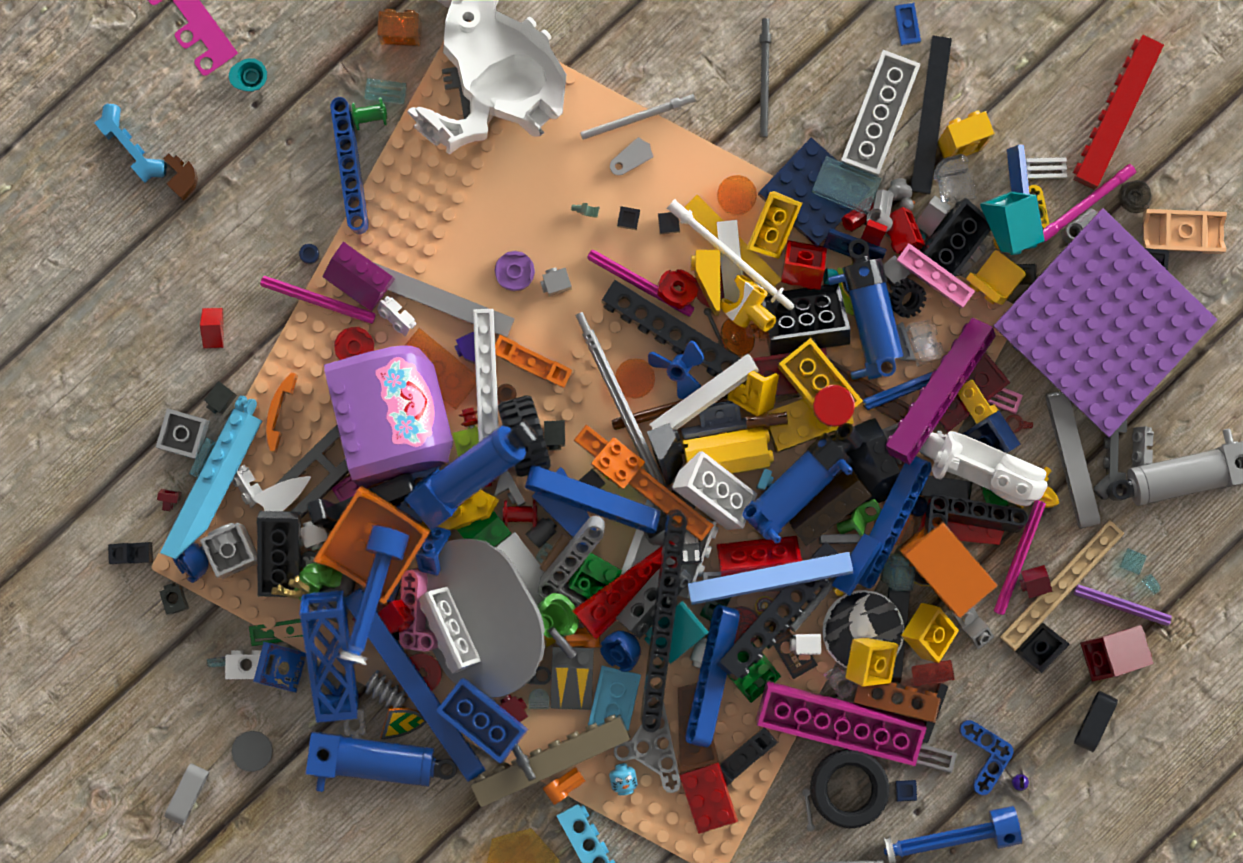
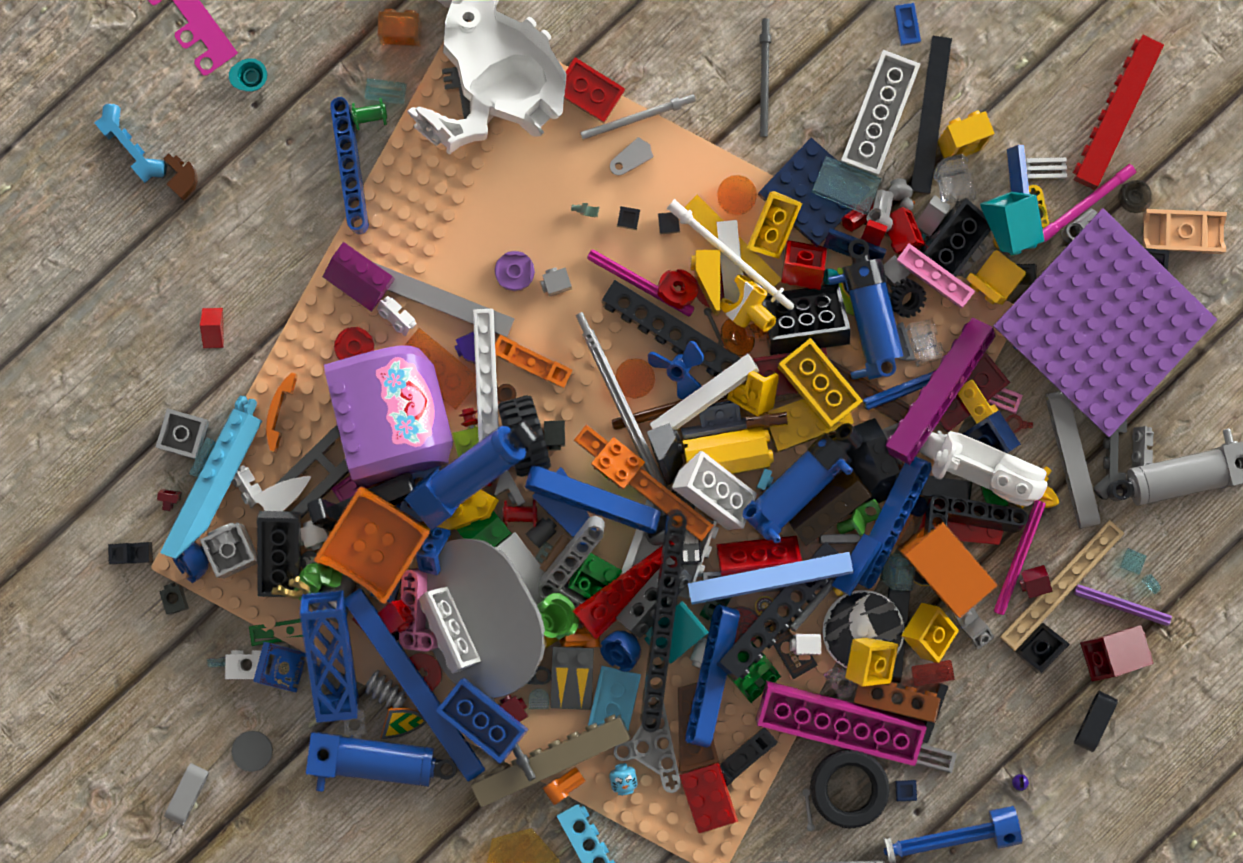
pearl dark grey brick [204,381,237,414] -> none
dark pink axle [260,276,376,324] -> none
dark blue tile [299,244,320,264] -> none
blue piece [338,525,410,666] -> none
flat silver pin [548,627,577,659] -> none
black plate [579,468,606,489] -> none
red tile [813,385,855,427] -> none
blue beam [959,720,1013,795] -> none
none -> red plate [564,57,626,123]

